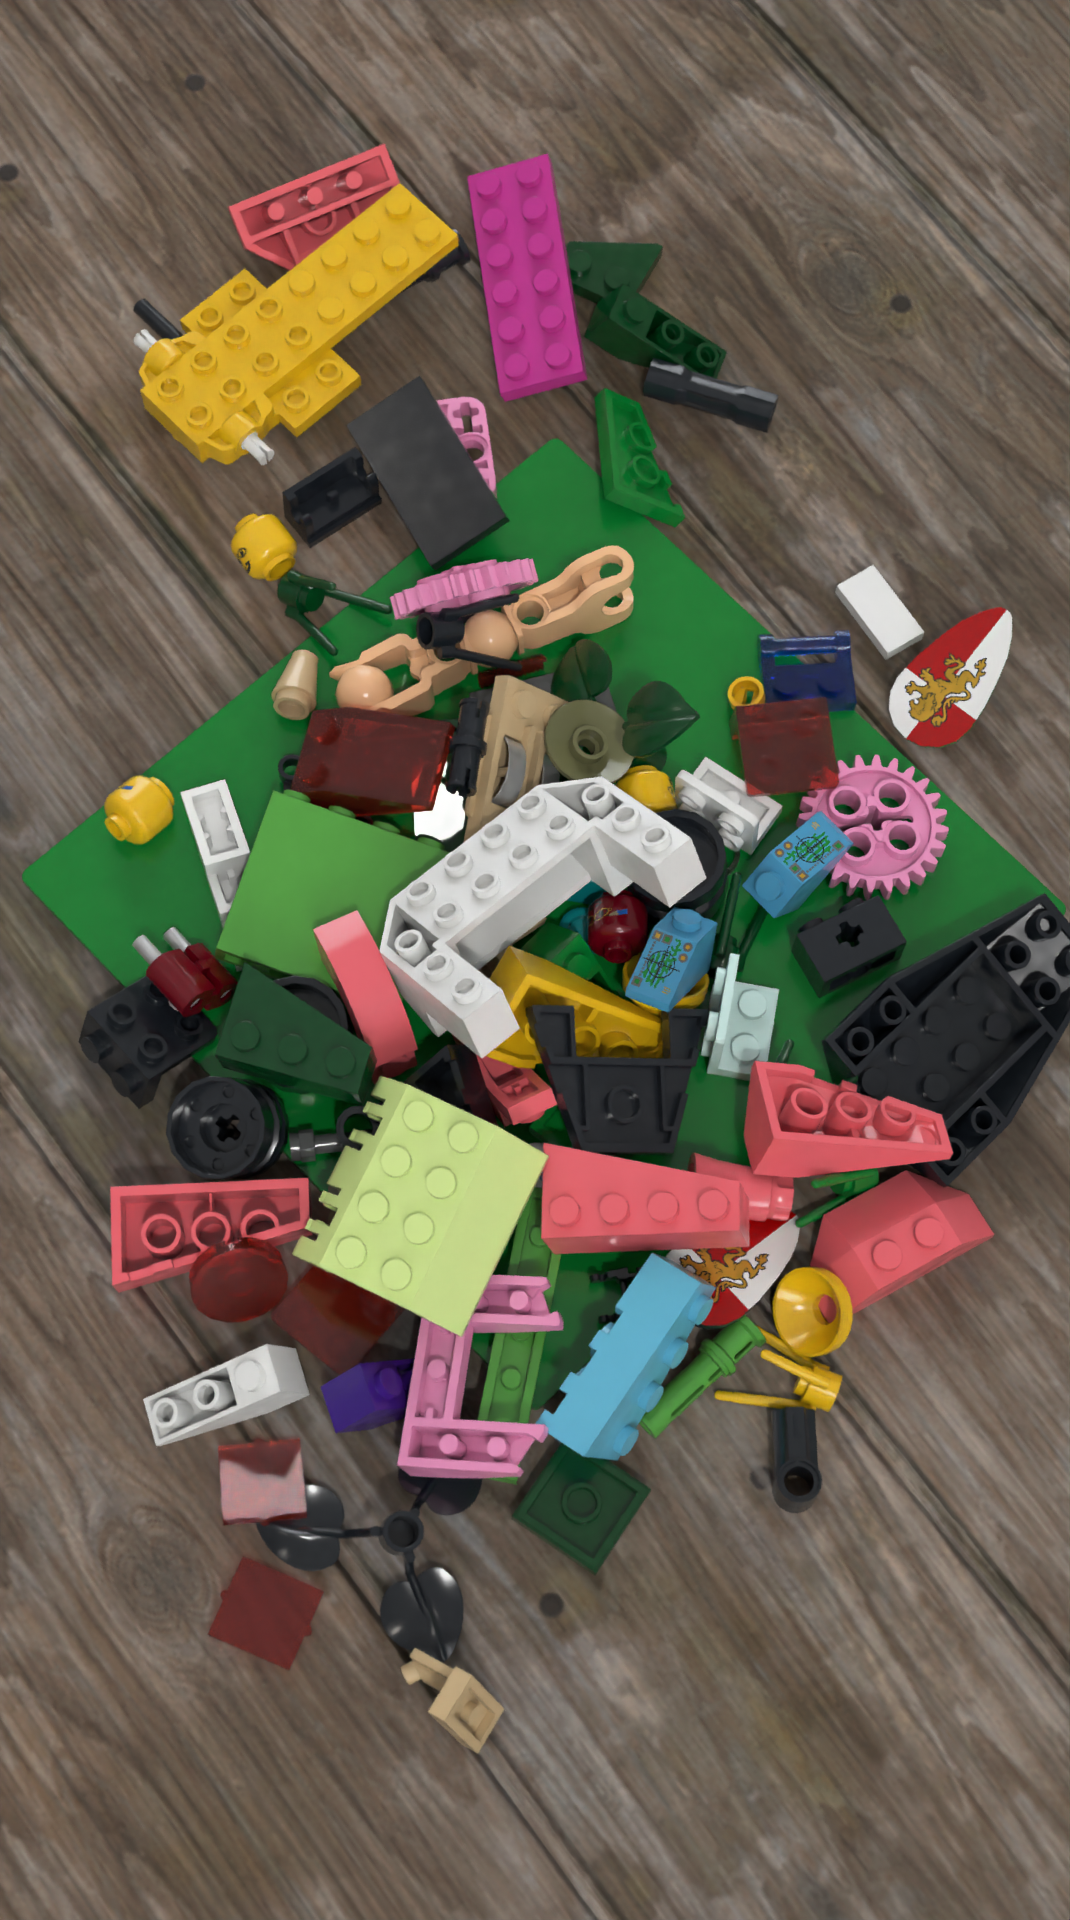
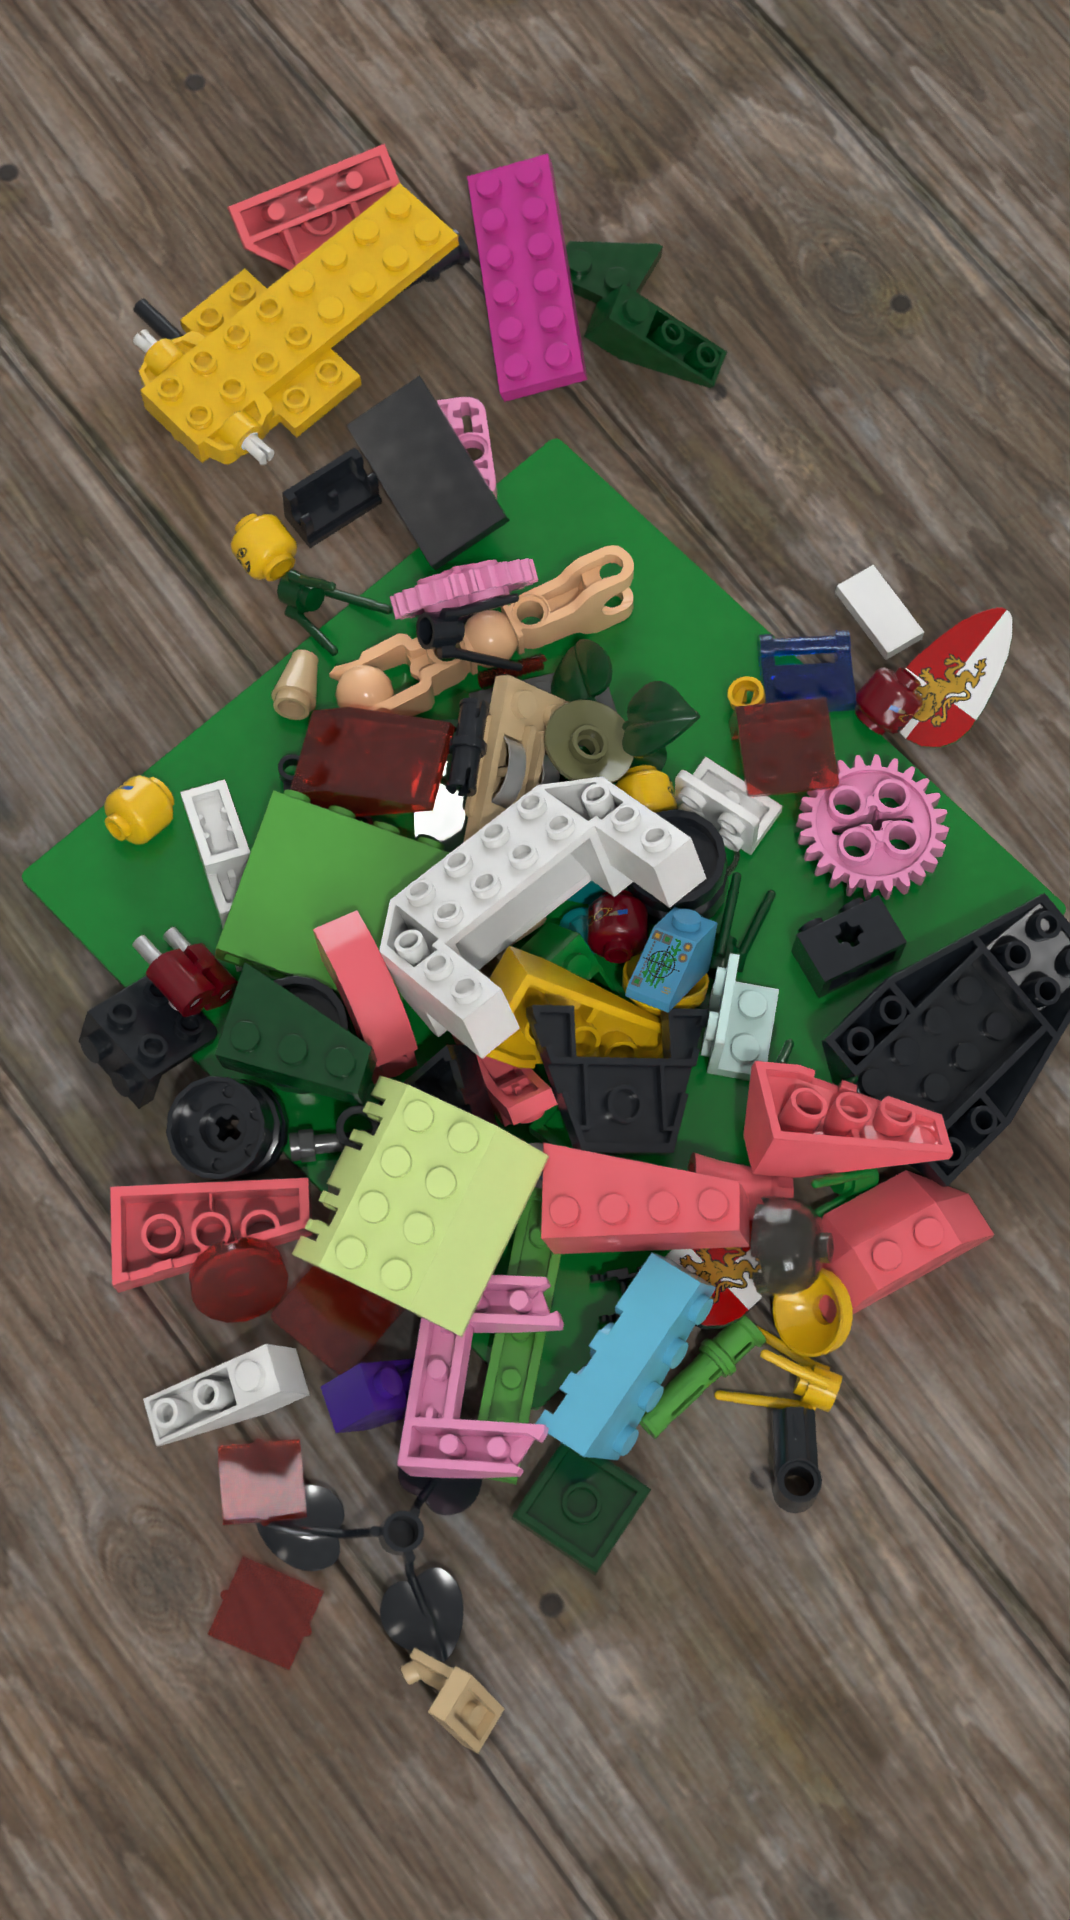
green wing [594,388,686,527] -> none
black axle [642,358,778,433] -> none
dark azure slope [742,811,854,918] -> none
none -> clear smoke cylinder [751,1196,834,1296]
none -> dark red head [855,667,923,736]

